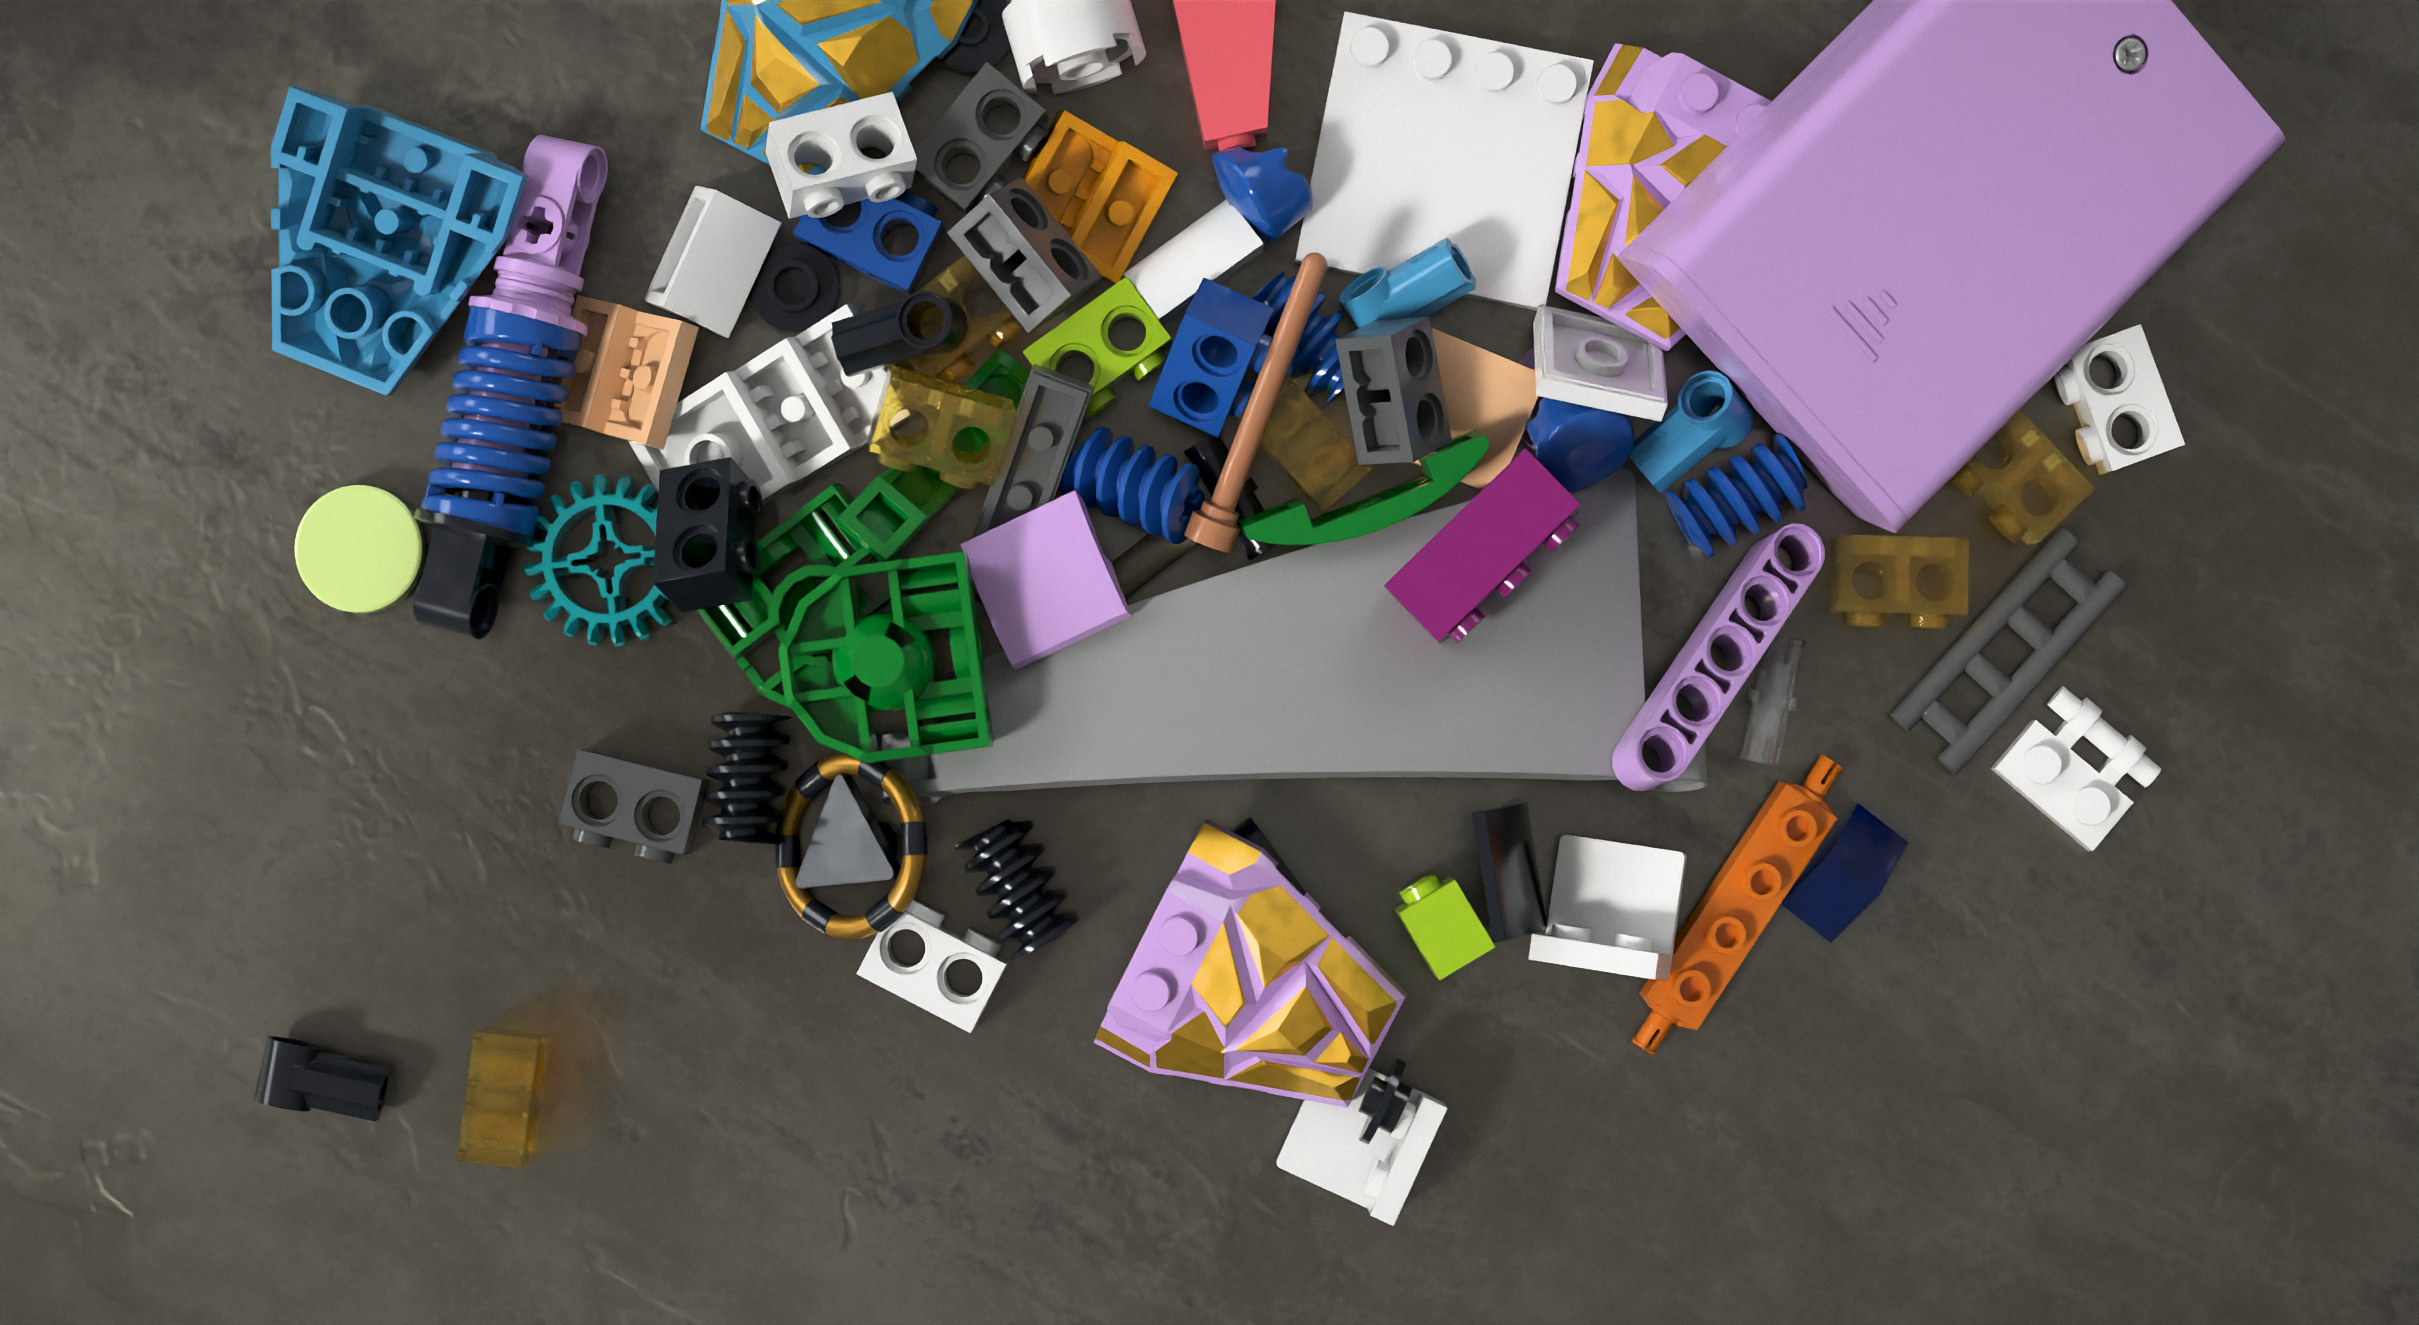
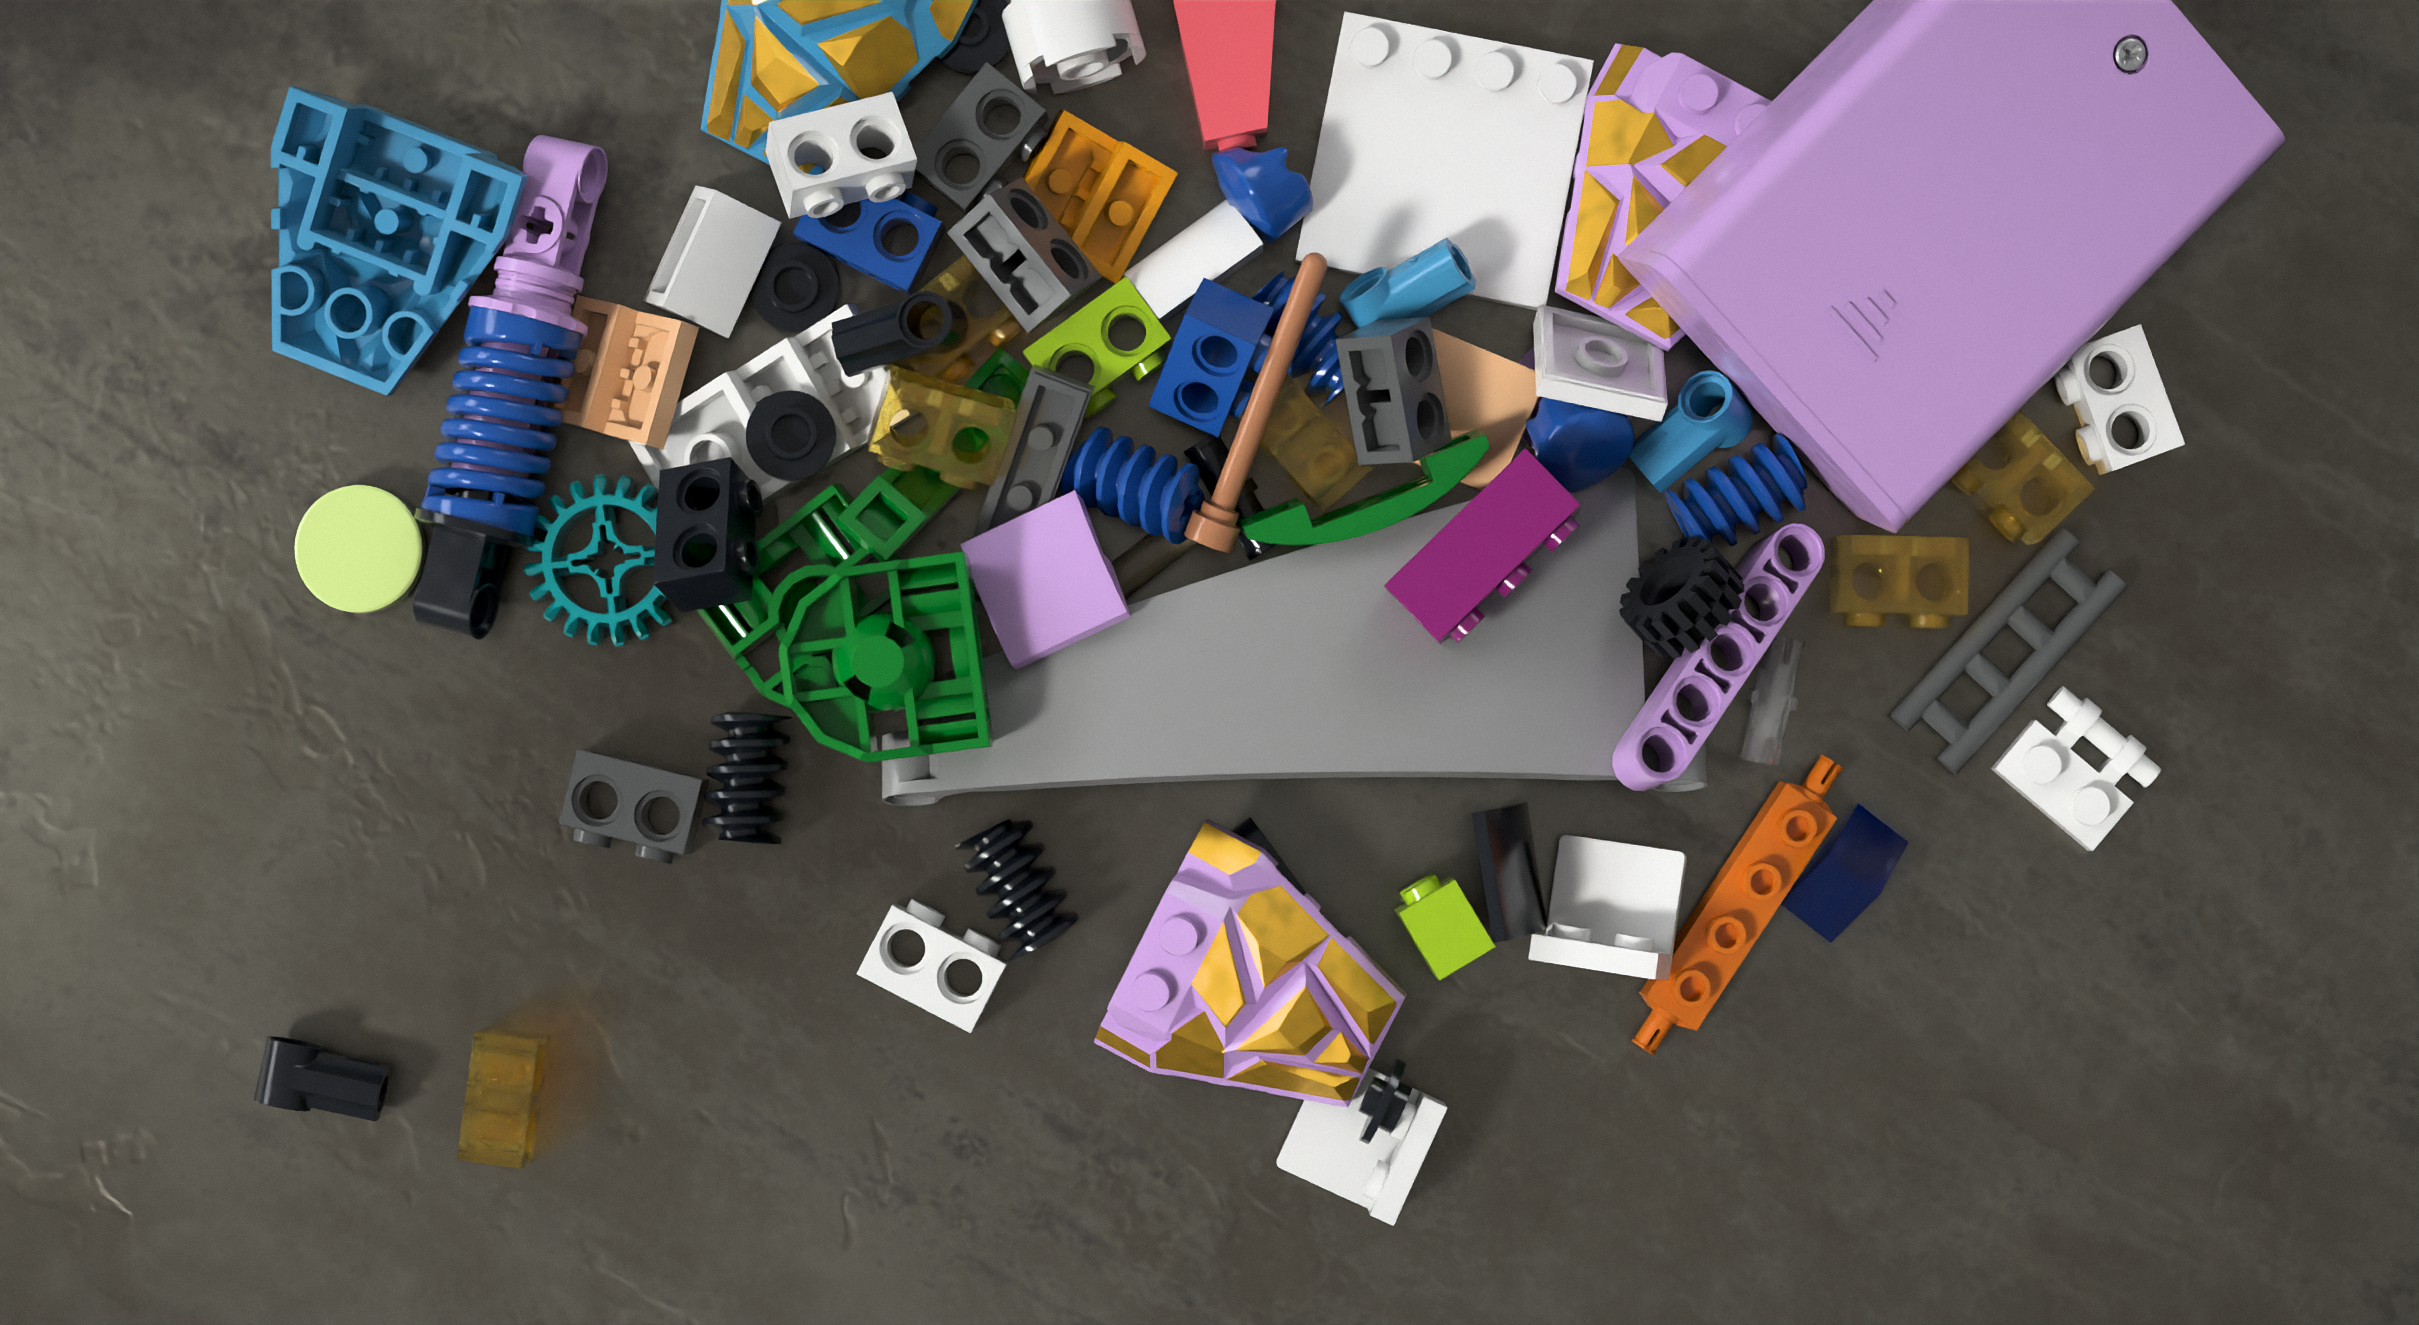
piece [774,753,928,939] -> none
none -> black piece [746,390,836,481]
none -> black tyre [1619,536,1744,658]

